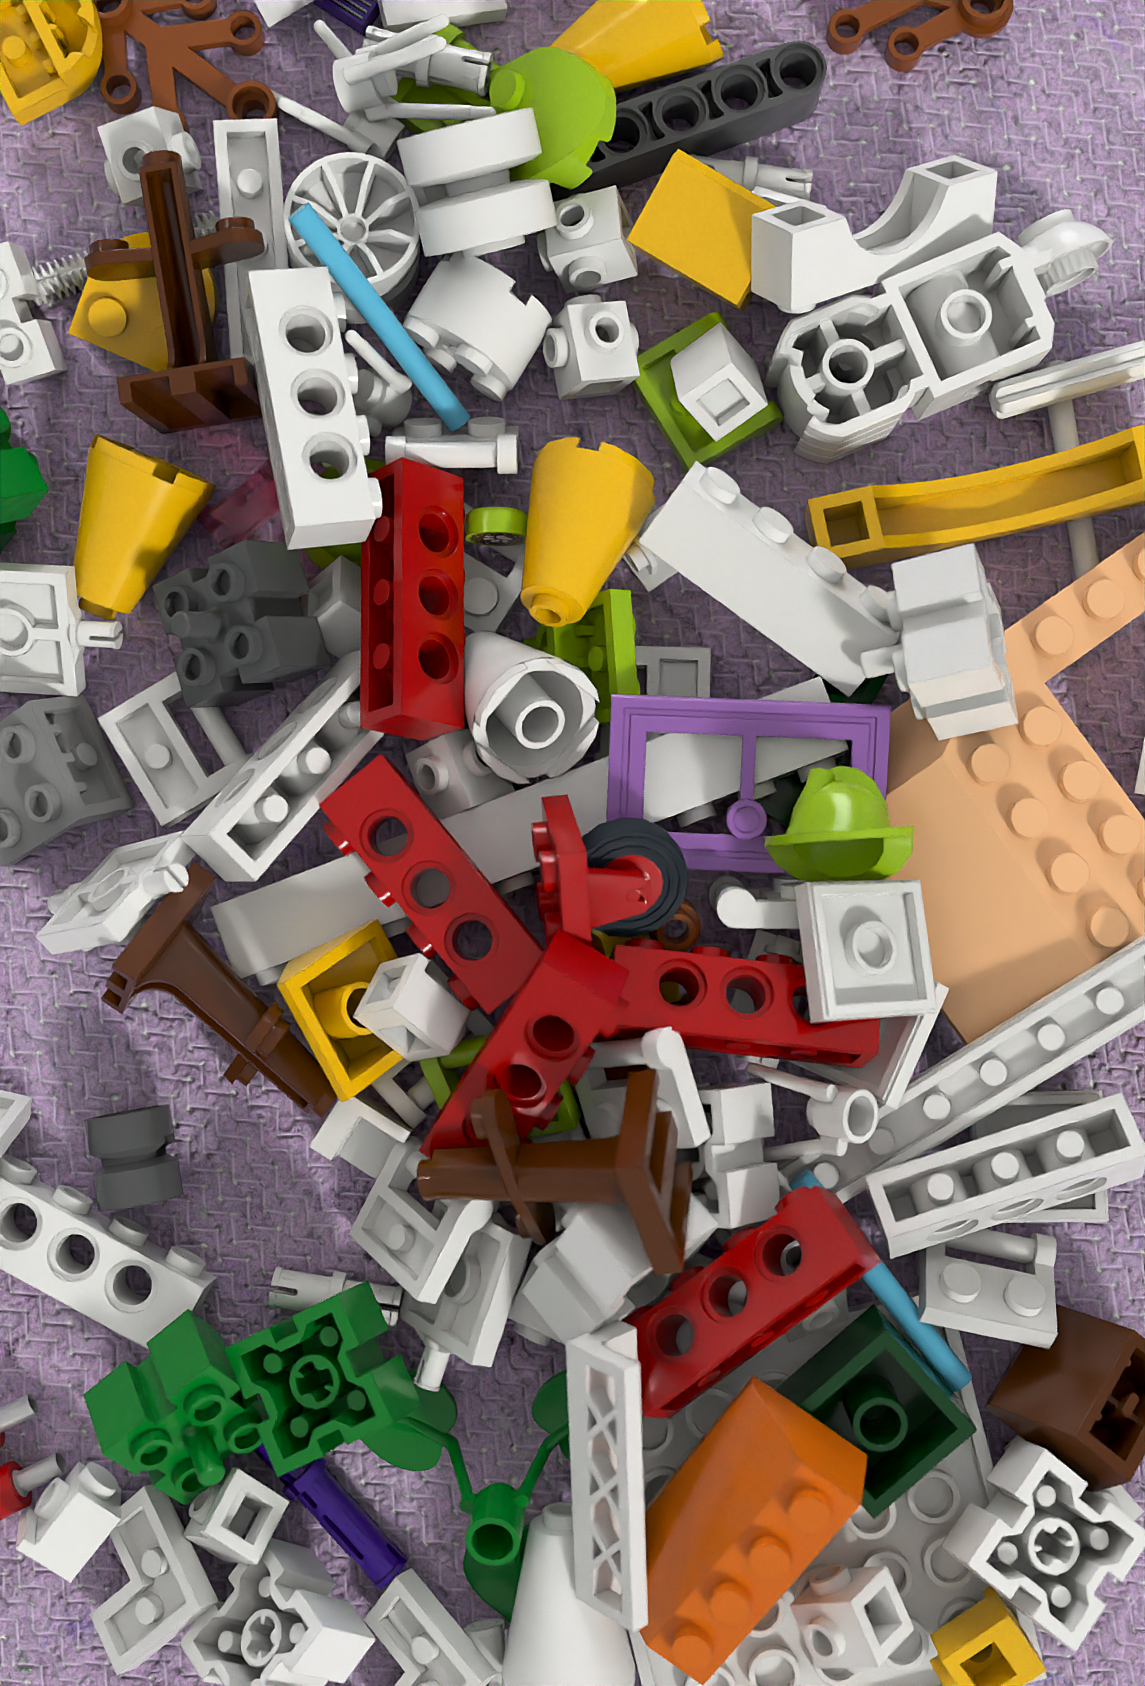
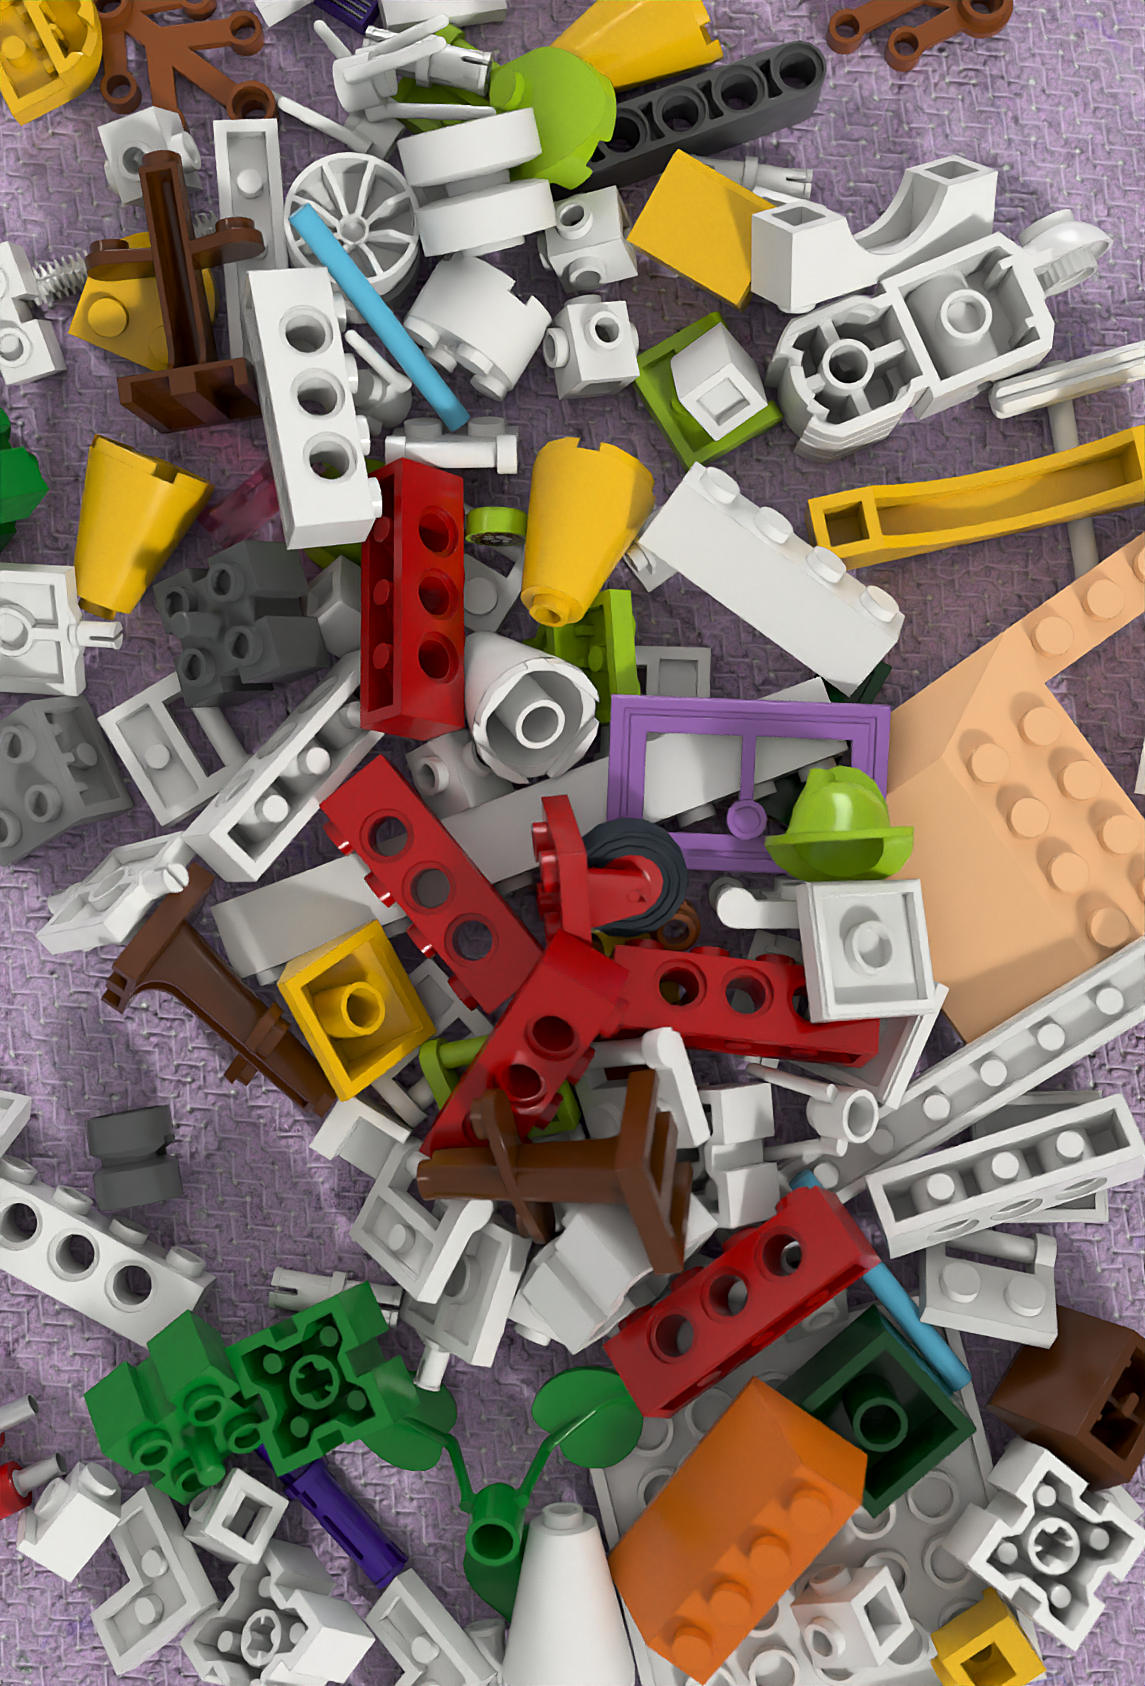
white brick [353,953,470,1062] -> none
white fence [566,1319,648,1633] -> none
white brick [860,543,1019,741] -> none

